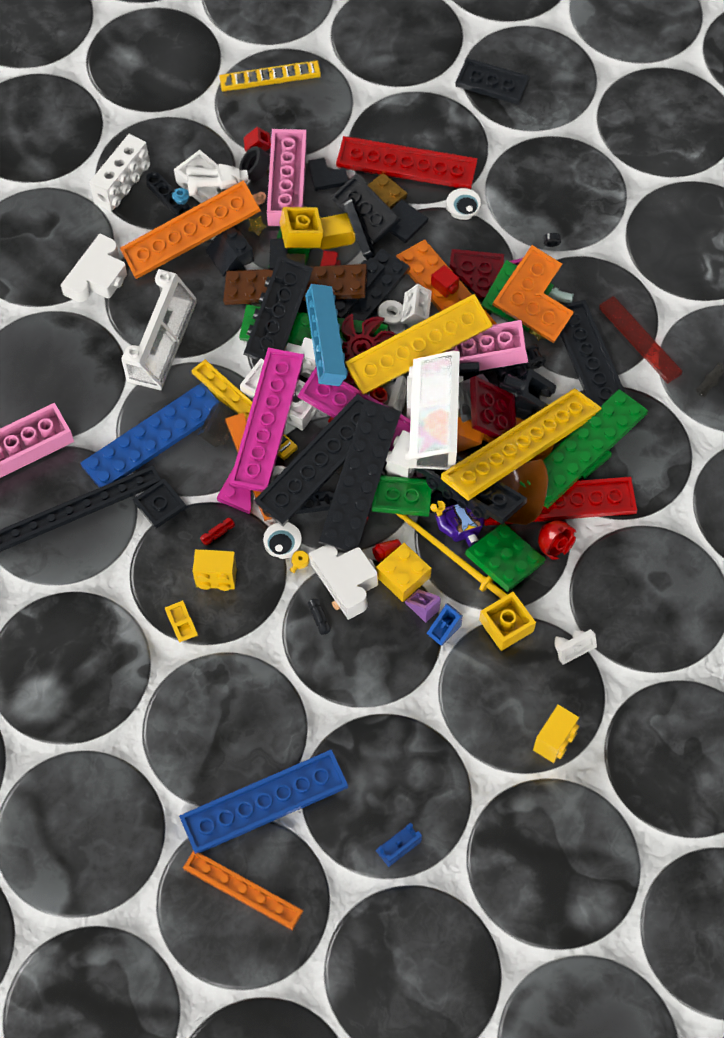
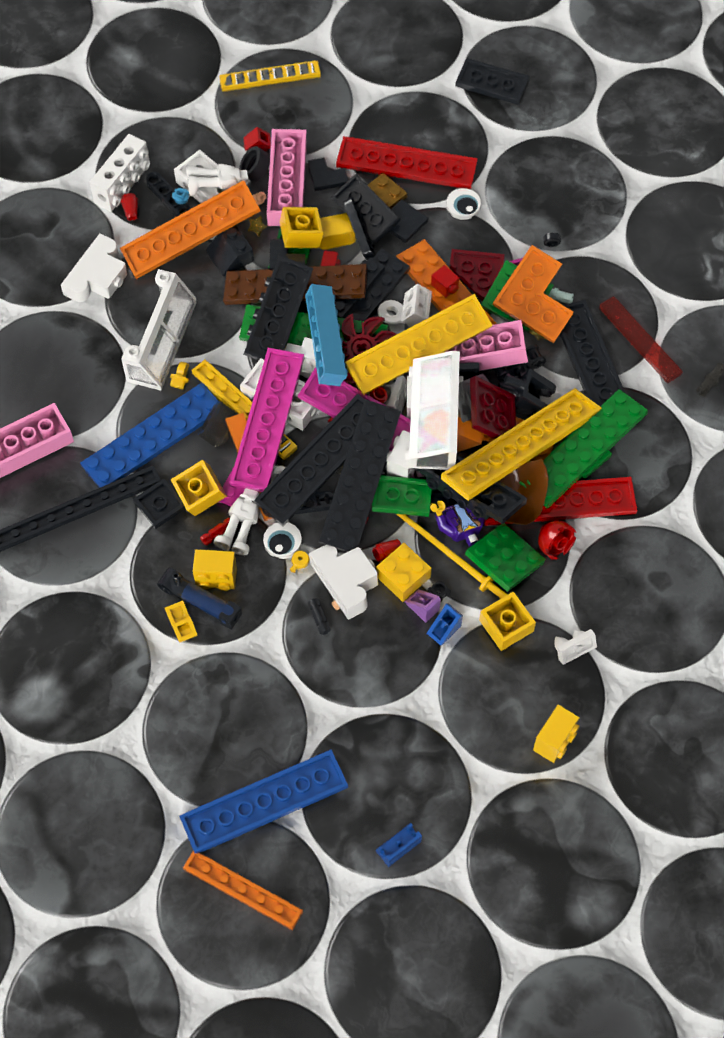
none -> red cone [121,193,138,221]
none -> piece [157,568,242,630]
none -> yellow piece [170,361,190,389]
none -> yellow brick [171,460,227,516]
none -> white piece [213,488,259,555]
none -> black plate [427,581,451,603]

